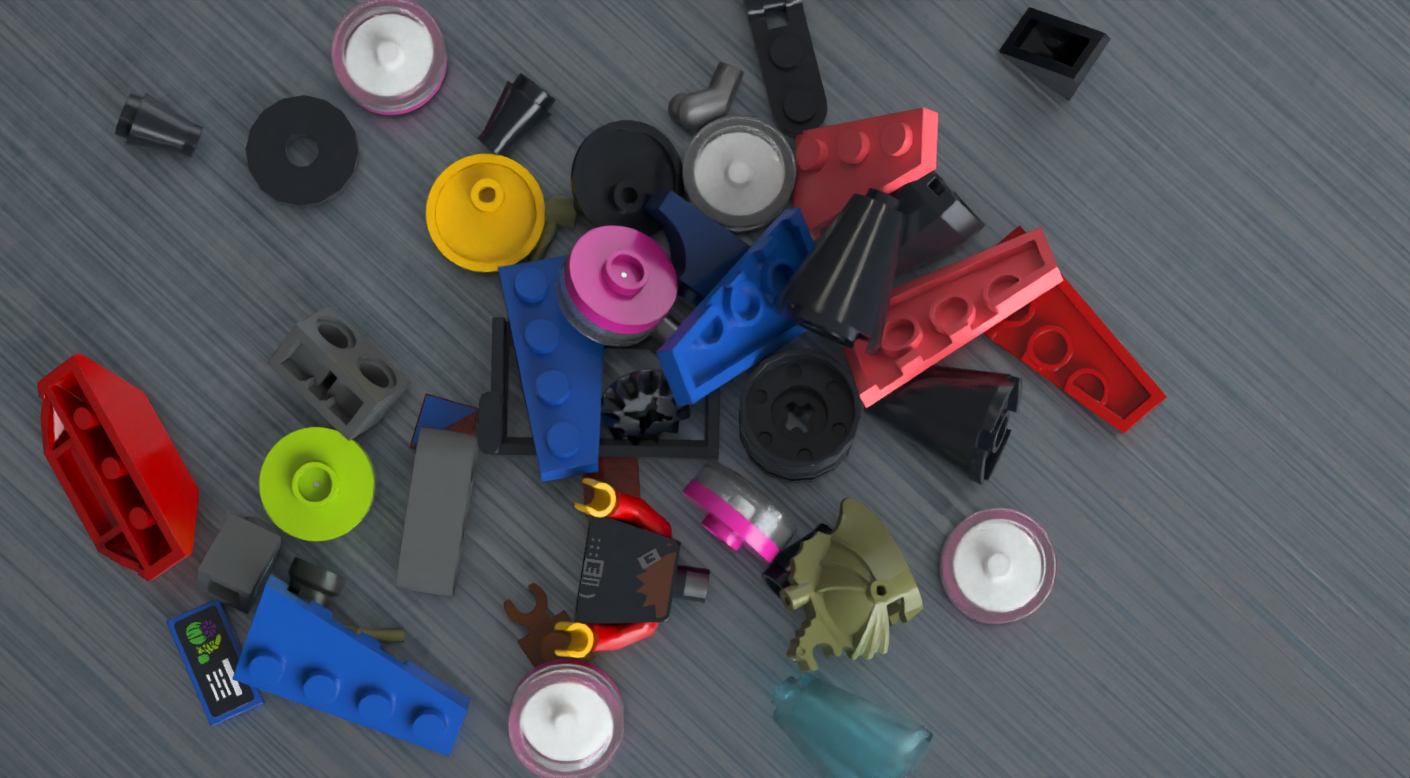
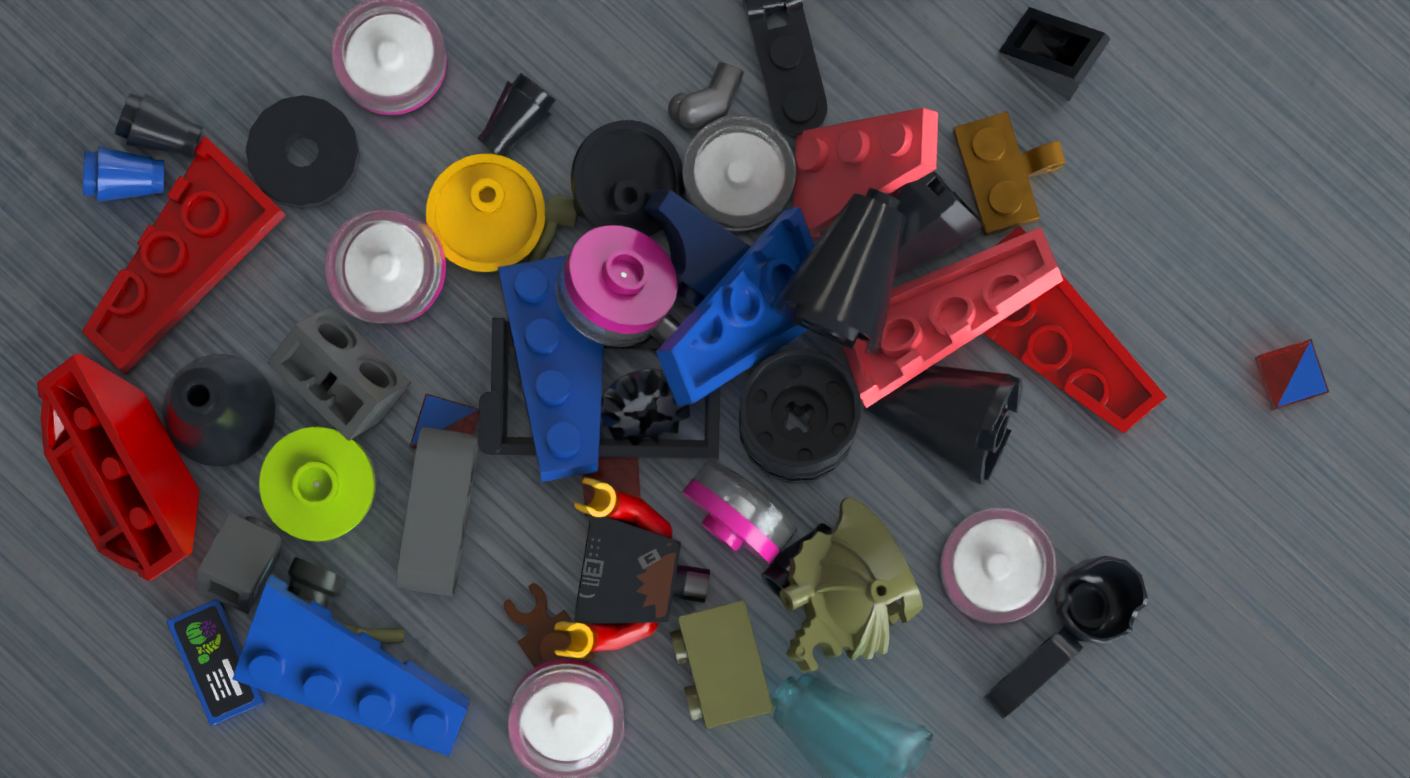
none -> red wing [82,136,286,375]
none -> blue cone [83,146,164,202]
none -> black cone [162,354,275,466]
none -> clear piece [324,209,446,324]
none -> olive brick [670,599,774,729]
none -> pearl gold plate [953,111,1066,237]
none -> black beam [984,627,1083,719]
none -> black hair [1054,555,1148,645]
none -> tile [1255,339,1329,411]

